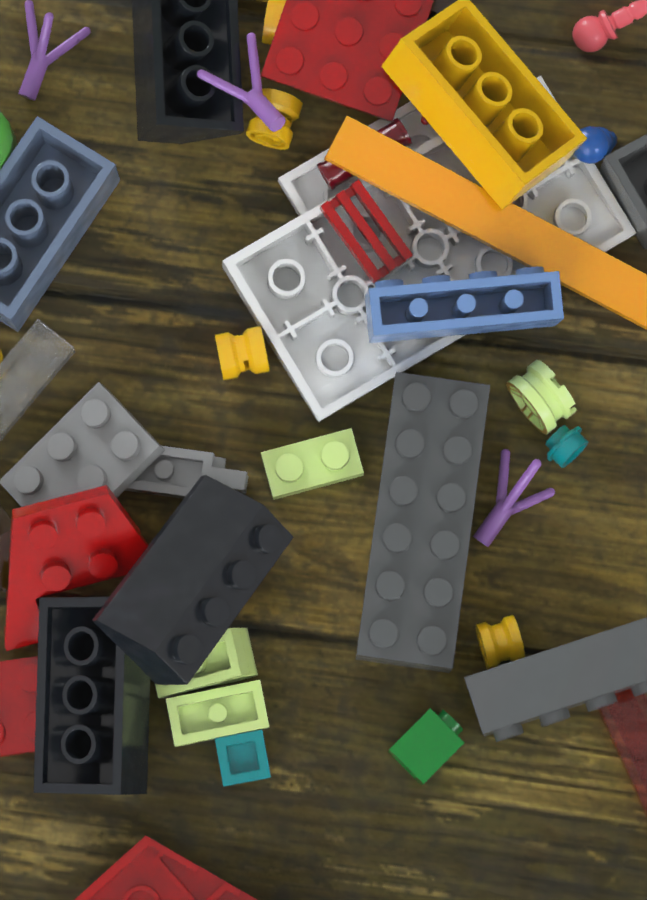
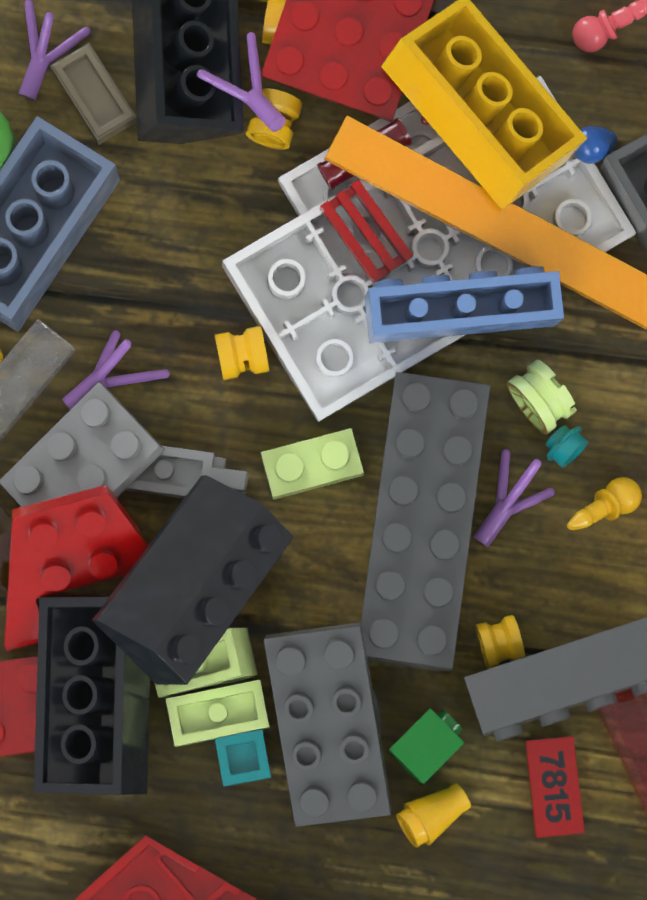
none -> dark tan tile [50,43,137,145]
none -> medium lavender plant [62,330,170,410]
none -> dark grey plate [264,622,392,827]
none -> yellow cone [396,783,471,848]
none -> red tile [524,736,585,838]
none -> yellow bar [567,477,642,530]

